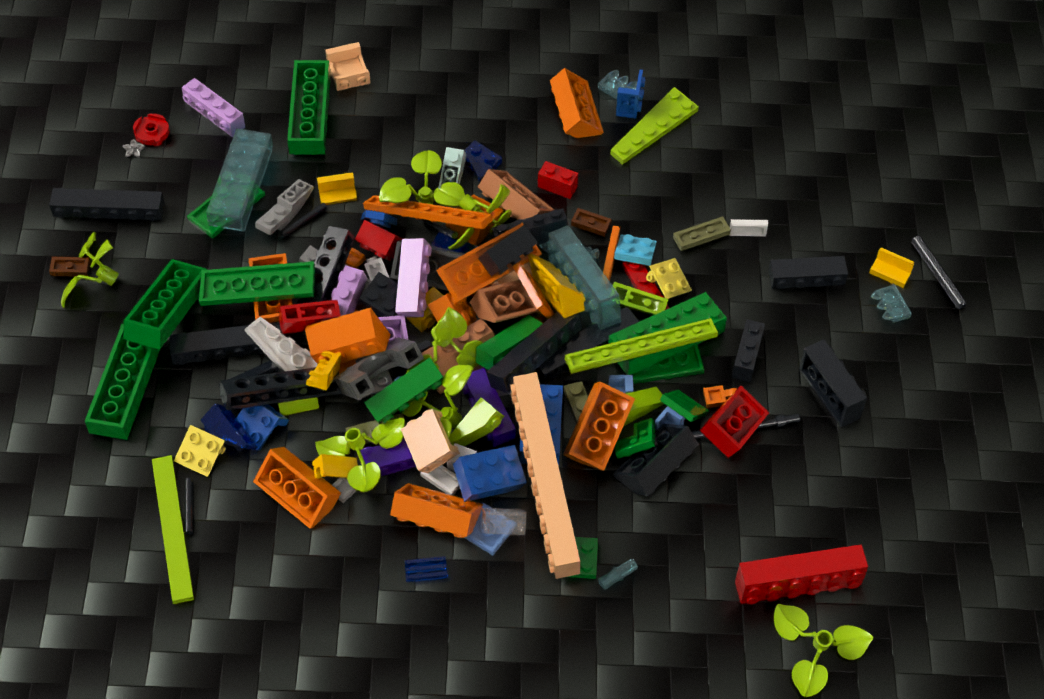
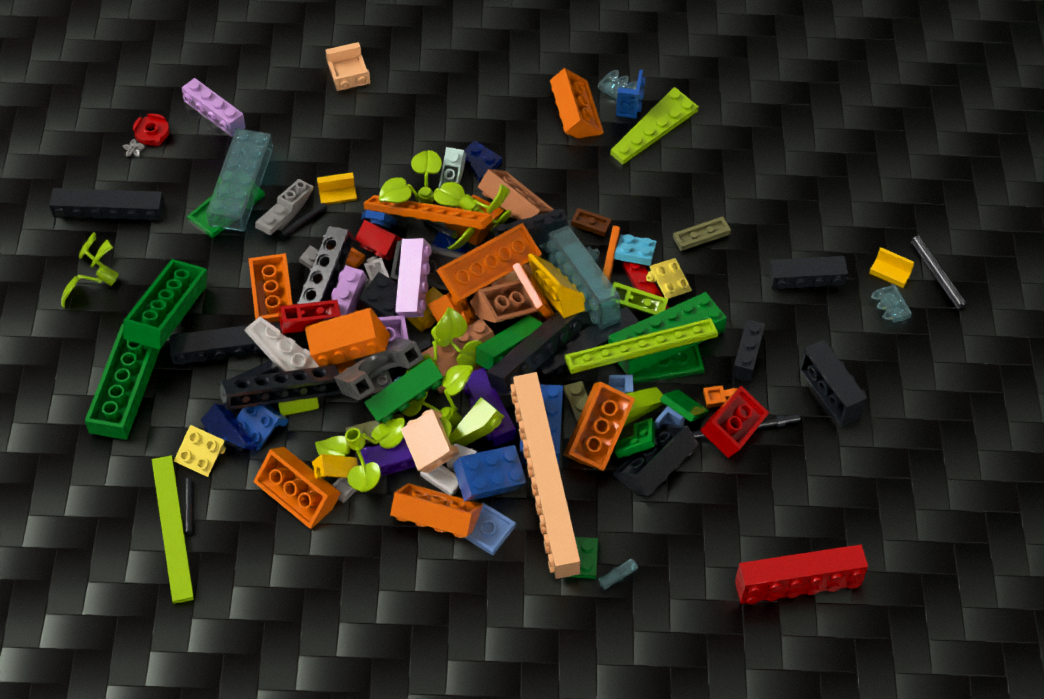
reddish brown plate [49,257,91,277] -> none
green plate [199,261,315,306] -> none
green brick [287,60,331,155] -> none
yellow hinge [306,351,341,390] -> none
clear blue tile [405,556,448,582] -> none
black brick [478,224,538,277] -> none
clear hinge [482,508,526,535] -> none
red brick [538,161,578,199] -> none
white tile [729,220,768,236] -> none
lime plant [774,604,873,697] -> none

